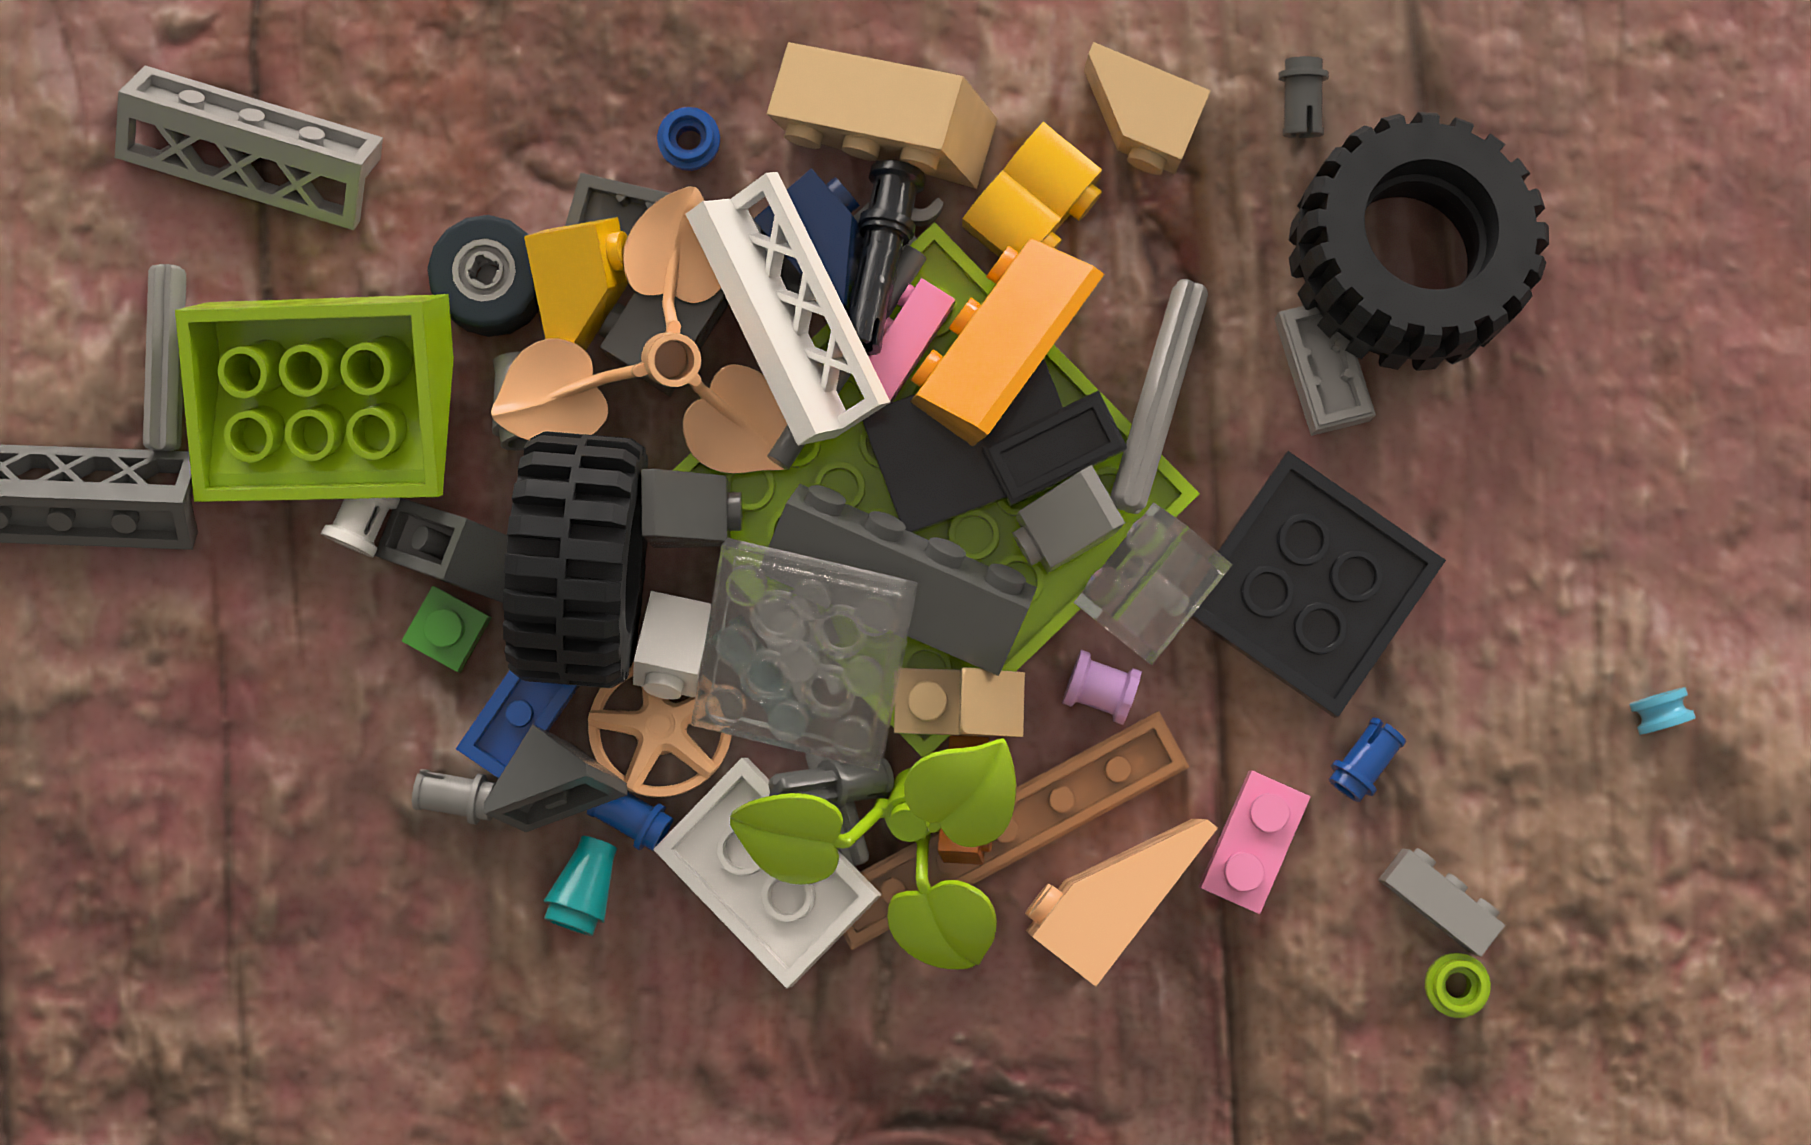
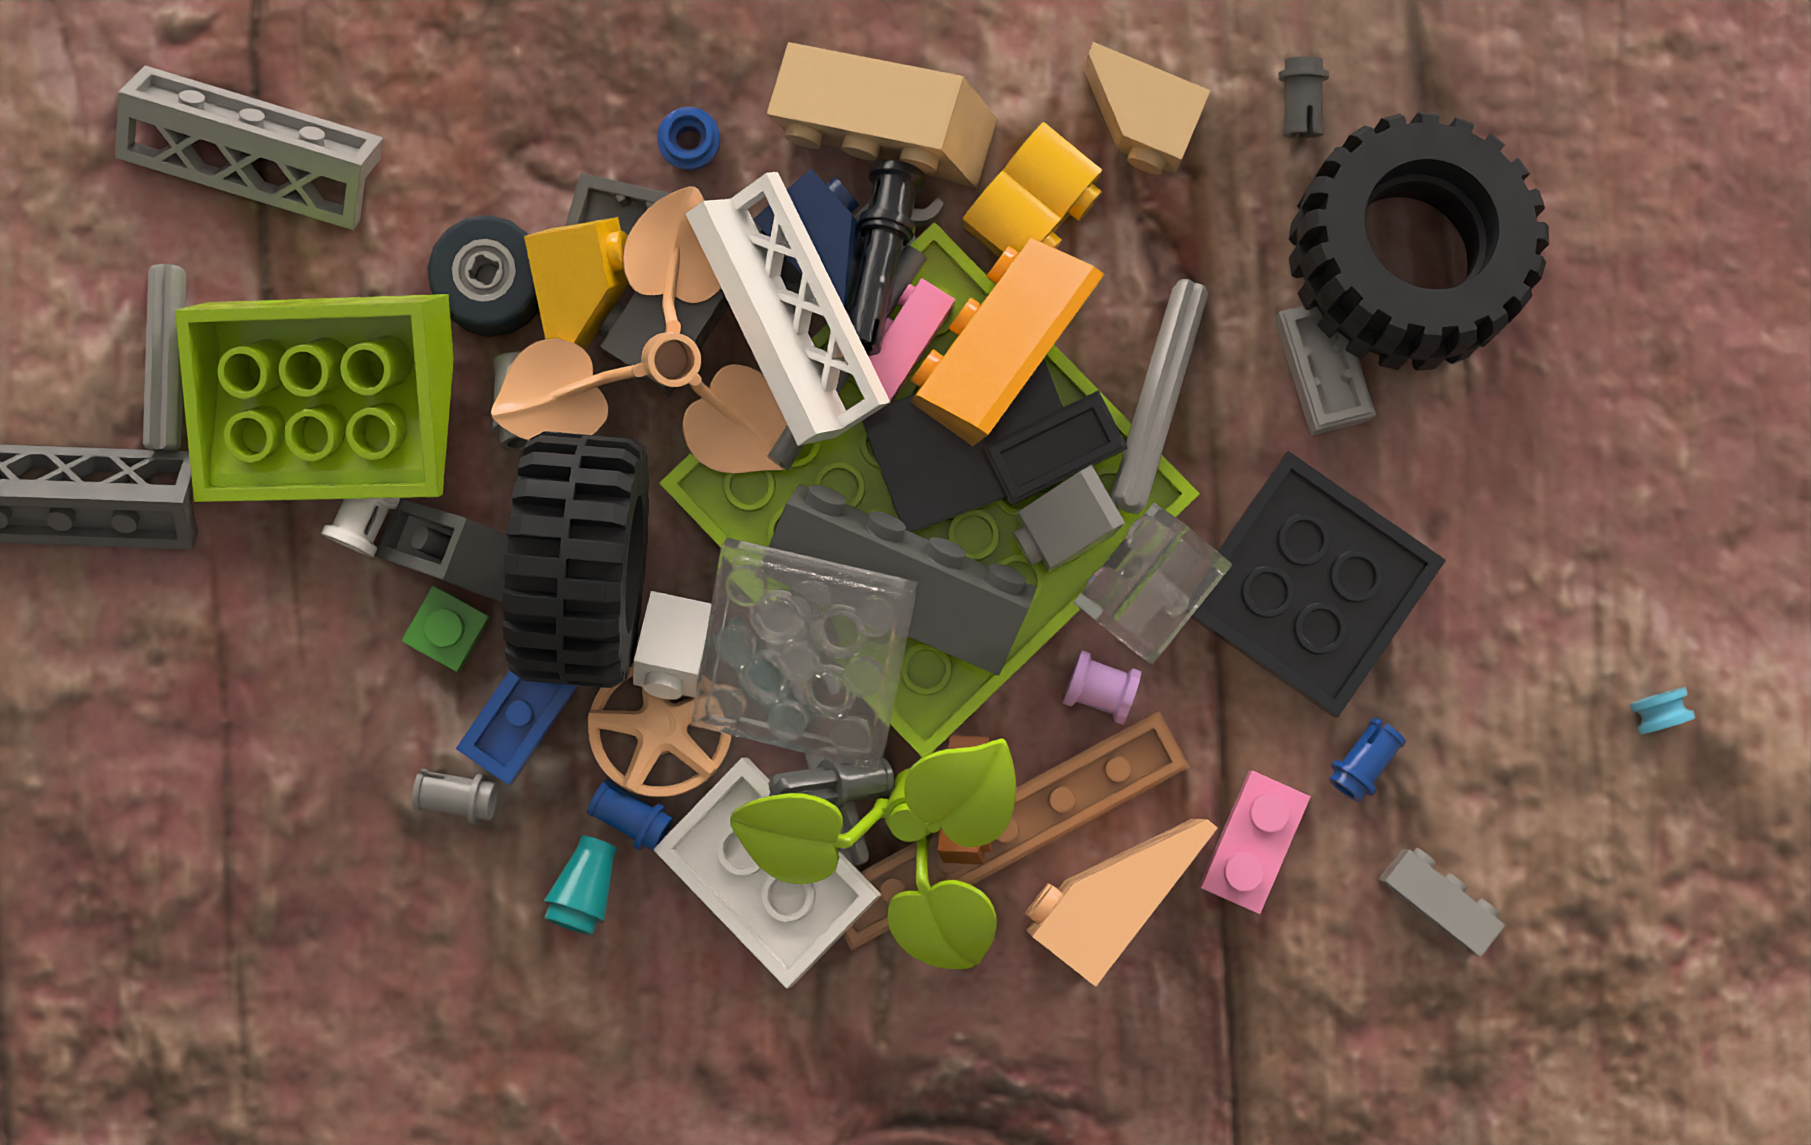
dark grey slope [484,724,627,832] -> none
dark grey slope [641,469,743,548] -> none
tan slope [894,668,1025,737] -> none
lime plate [1425,953,1491,1018] -> none

